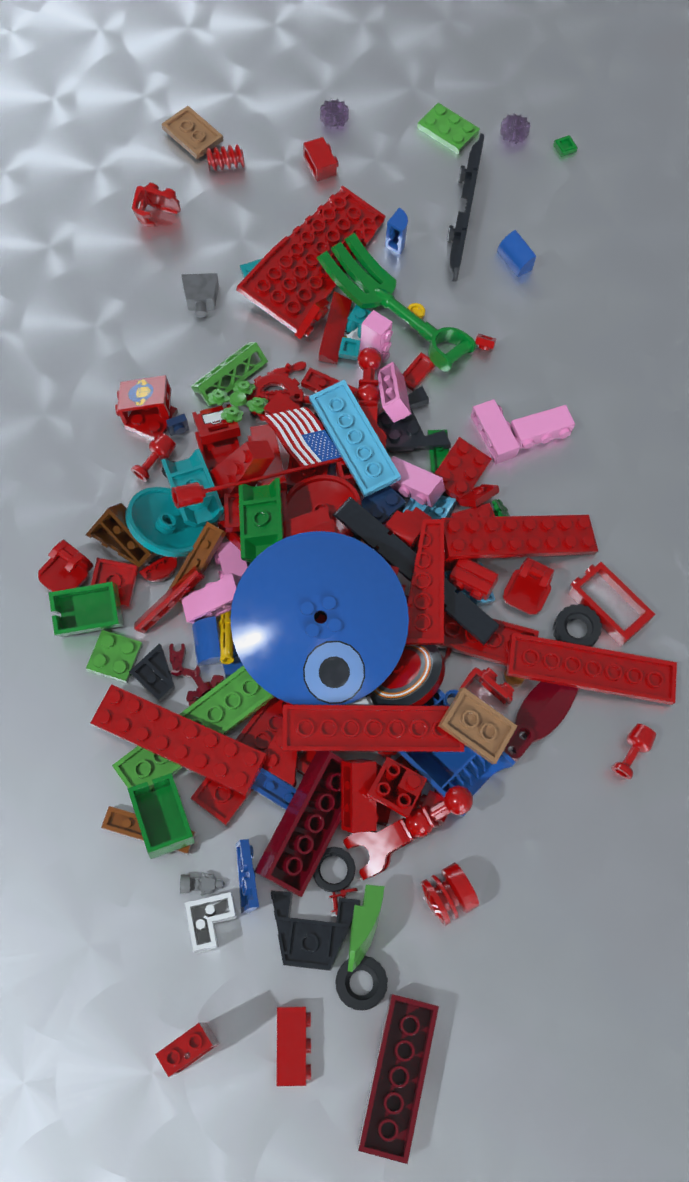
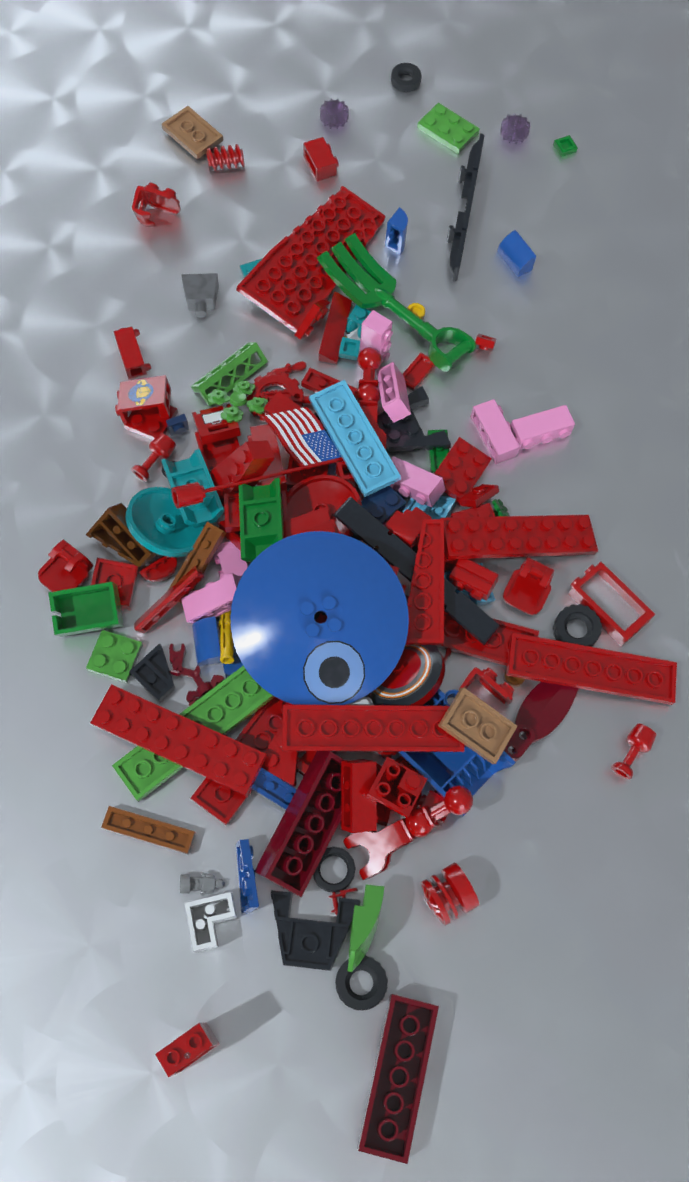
green piece [127,773,195,859] -> none
red brick [276,1007,311,1086] -> none
none -> red brick [113,326,151,380]
none -> black tyre [391,63,422,92]

